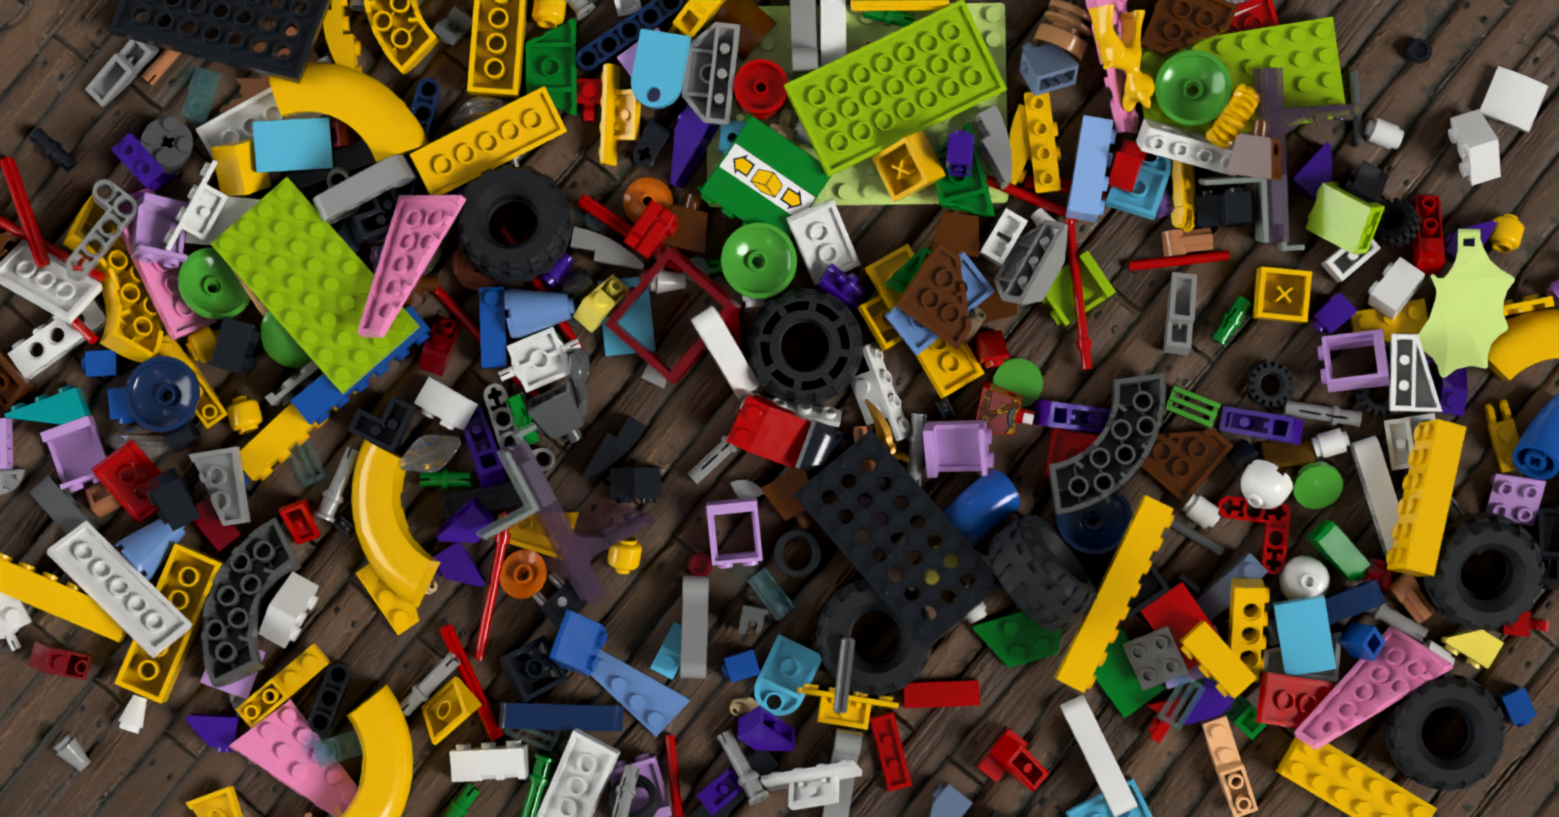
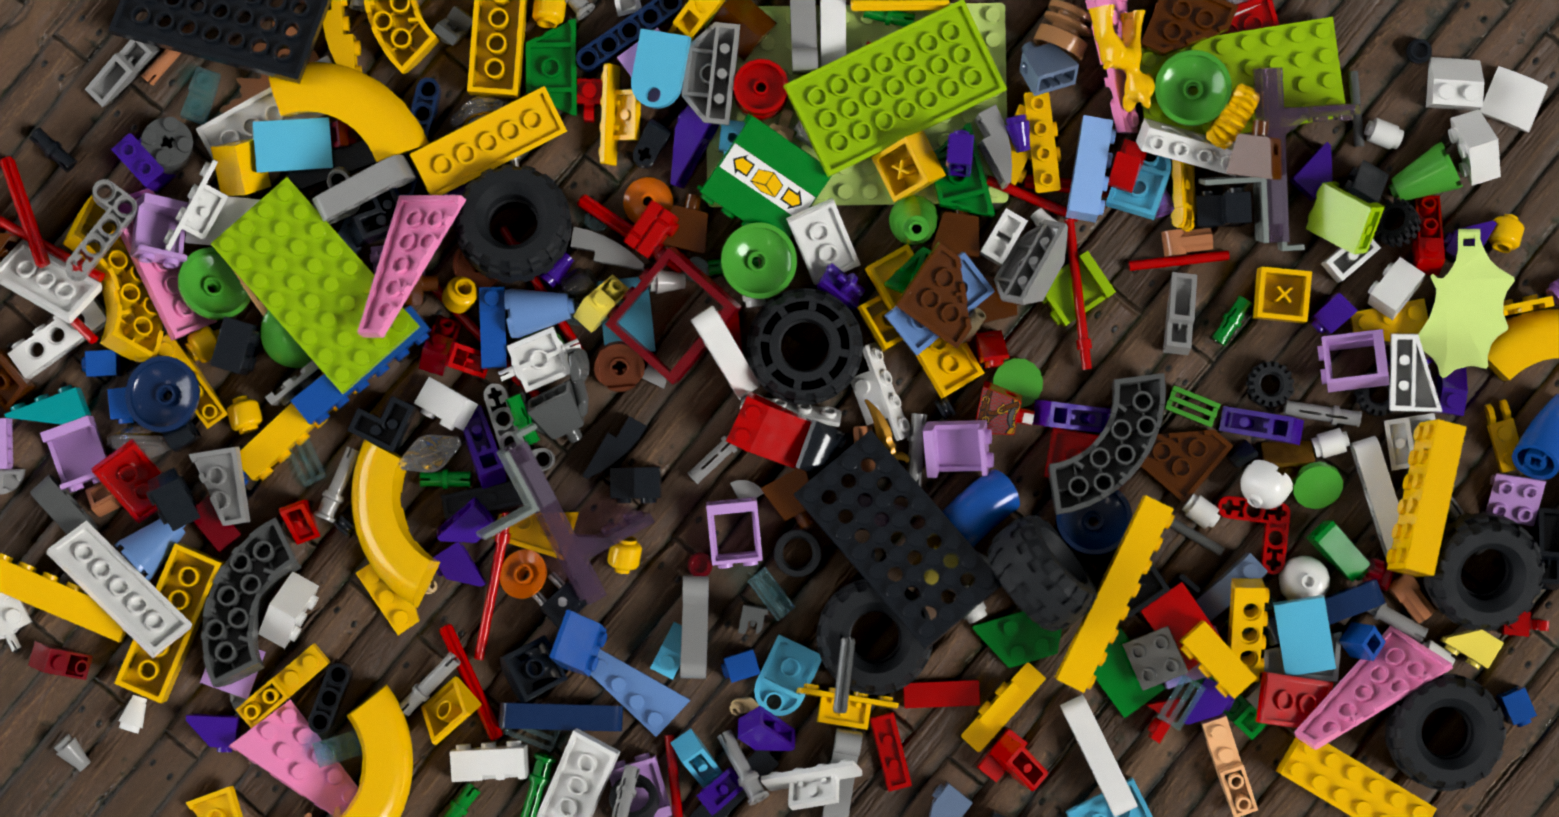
none -> yellow head [442,276,478,314]
none -> red slope [445,341,488,379]
none -> copper plate [594,341,645,392]
none -> medium azure slope [671,729,723,788]
none -> bright green cone [889,195,939,245]
none -> yellow bracket [961,662,1046,752]
none -> dark purple cone [1005,114,1031,153]
none -> bright green cone [1389,142,1463,201]
none -> white slope [1426,57,1484,111]

